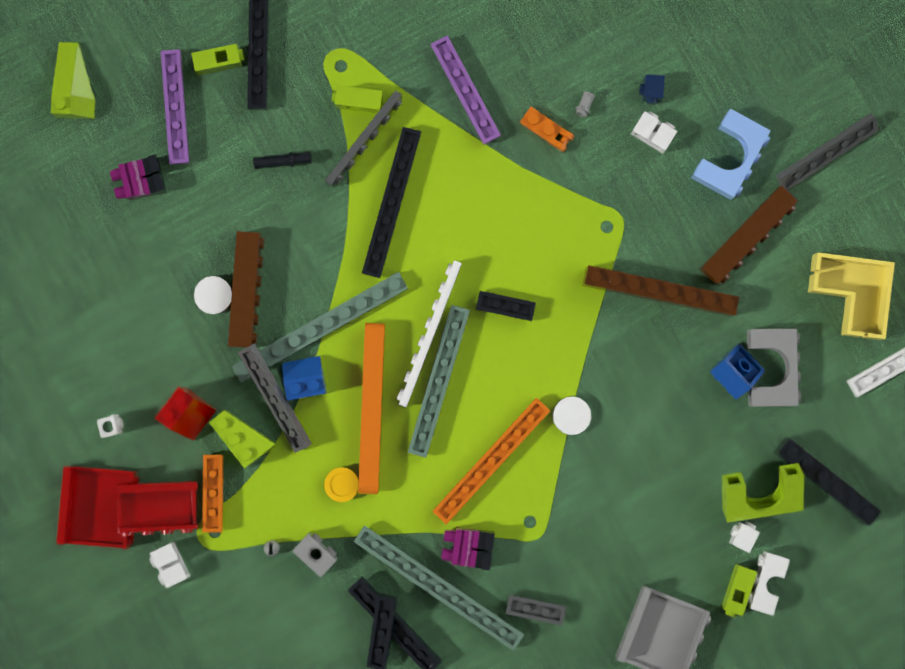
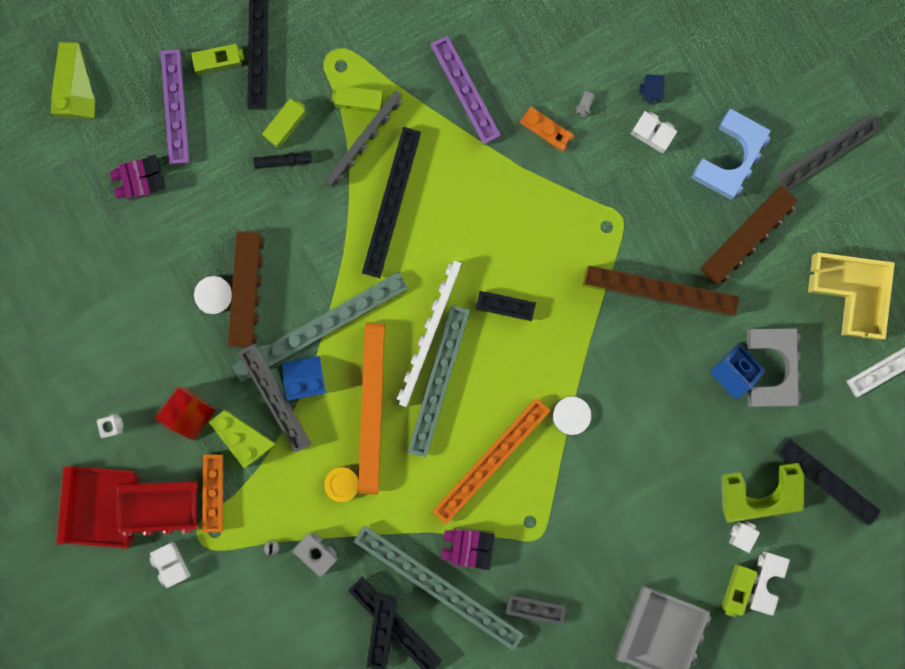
none -> lime brick [262,98,307,149]

